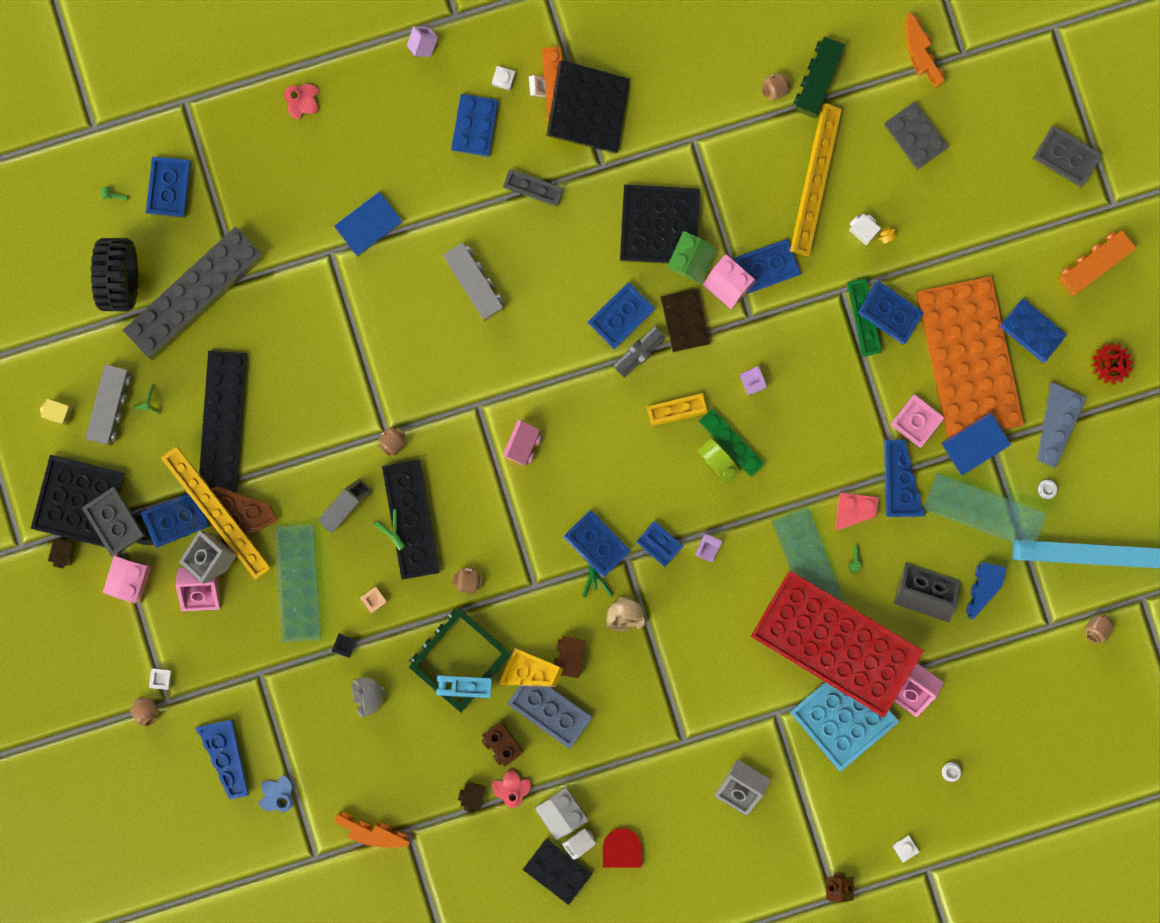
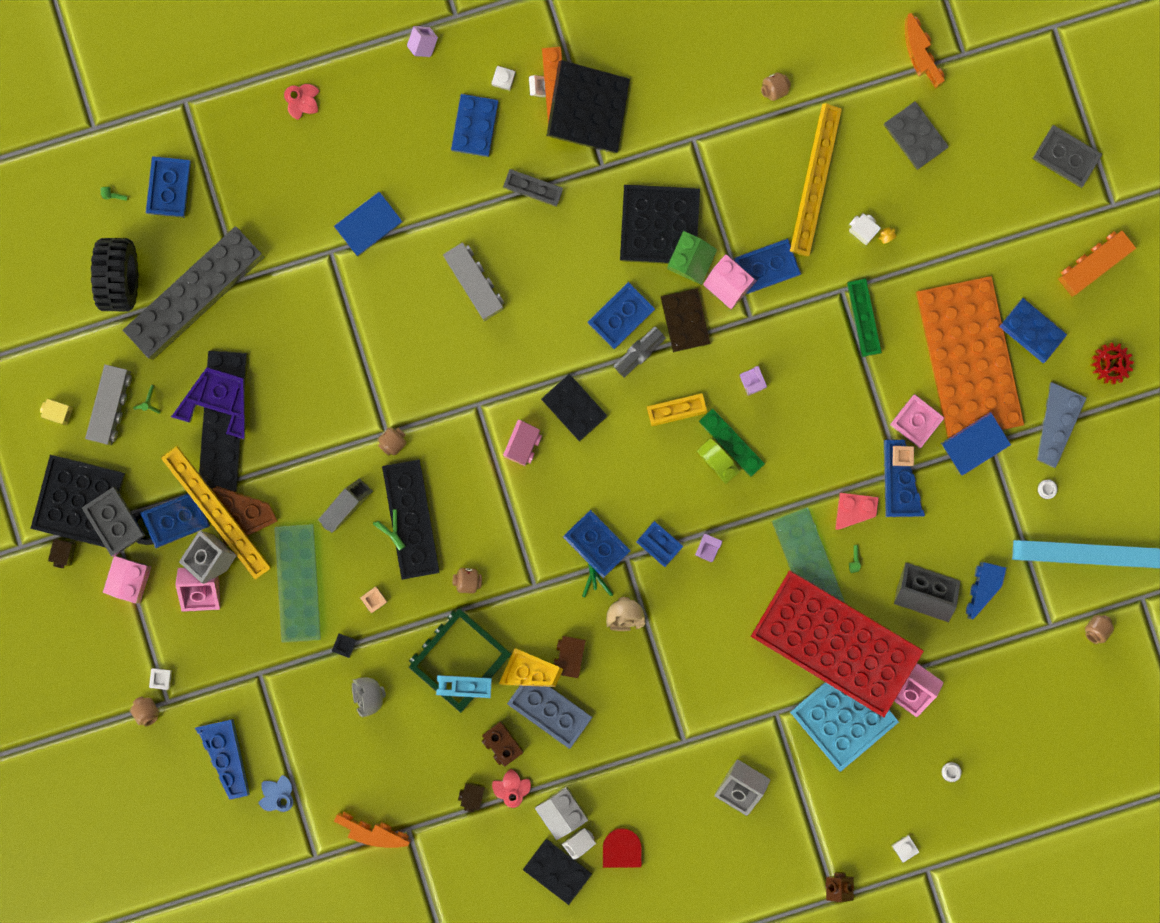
dark green brick [793,36,845,119] -> none
blue plate [857,280,924,345] -> none
clear light blue plate [923,473,1047,550] -> none
none -> dark purple wing [171,367,245,440]
none -> black plate [541,374,608,442]
none -> light nougat plate [893,446,914,466]

